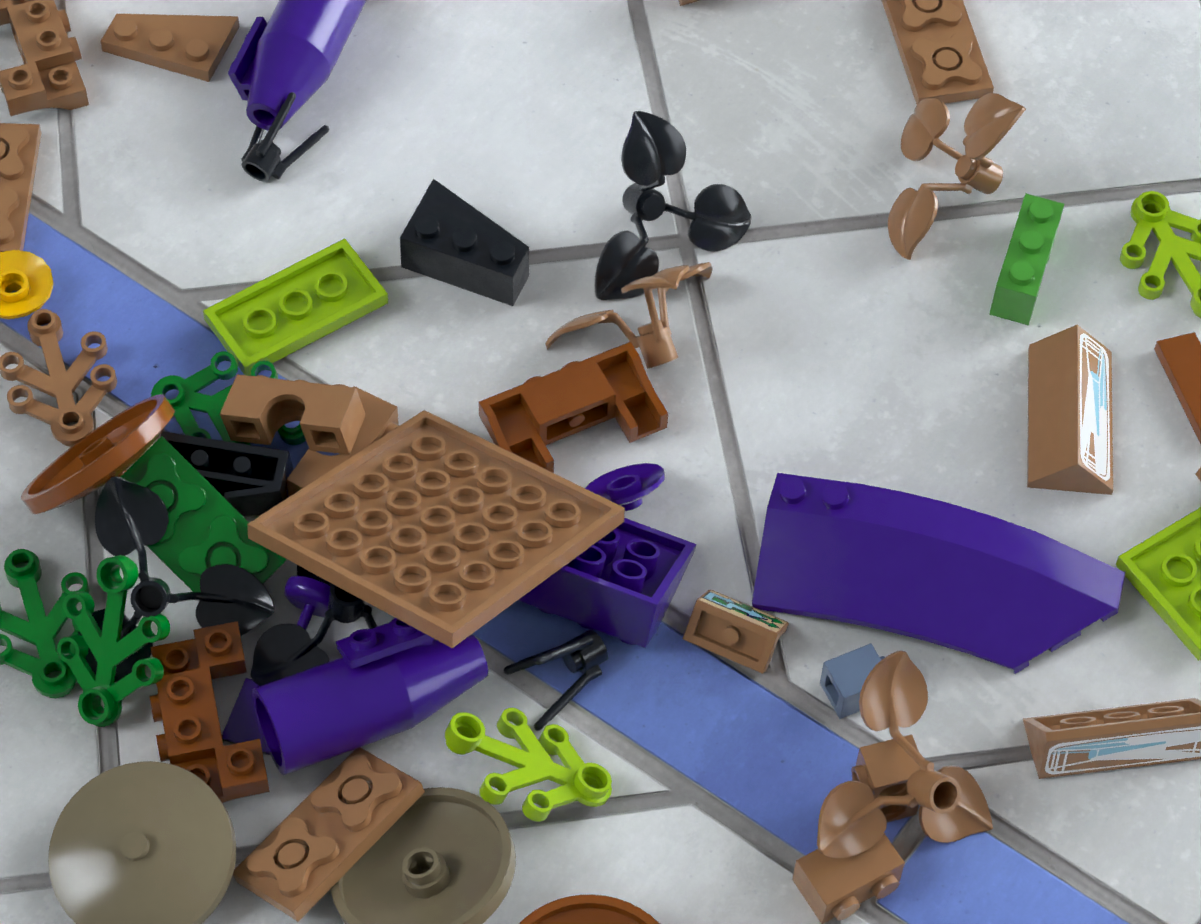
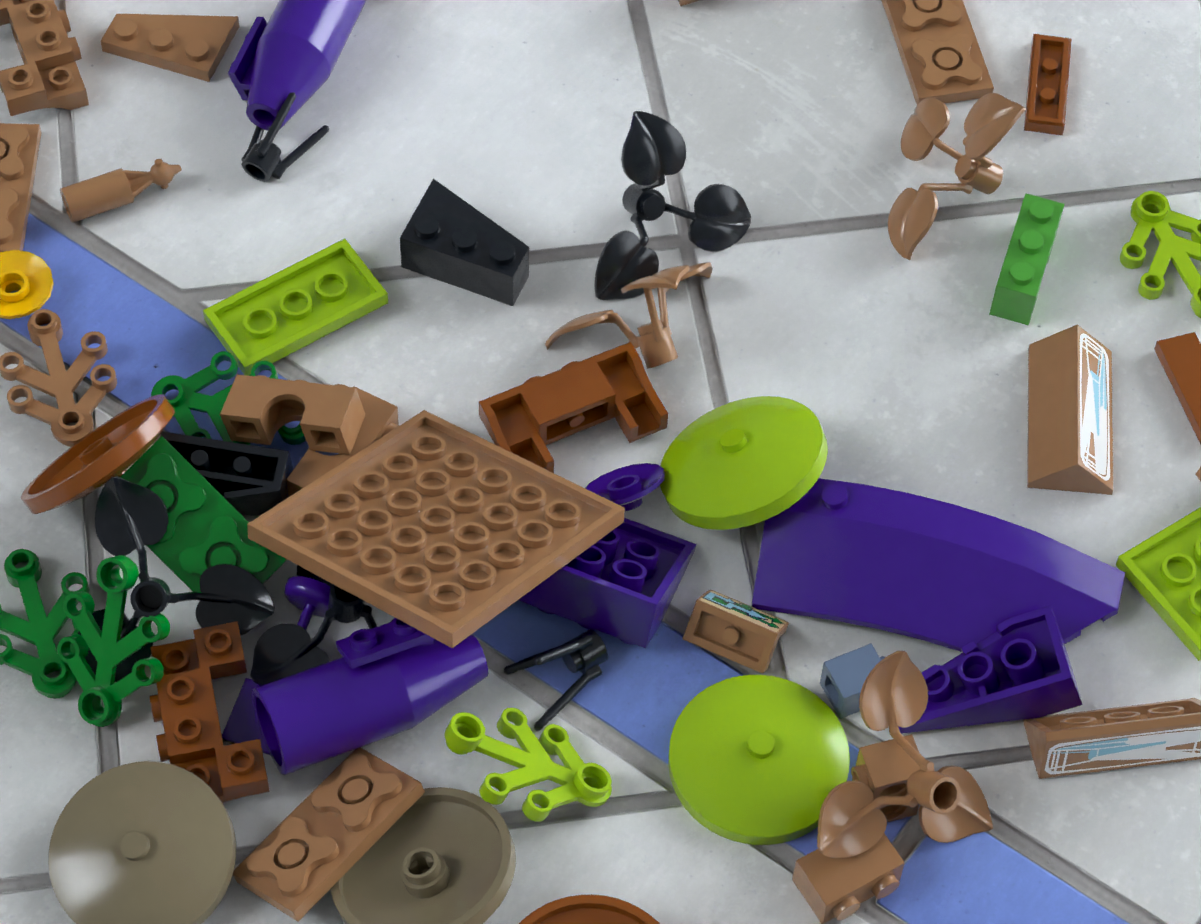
none -> medium nougat wheel [60,159,182,223]
none -> lime dish [660,396,828,530]
none -> lime dish [668,675,850,845]
none -> dark purple wedge [898,605,1083,734]
none -> dark orange tile [1024,34,1072,135]

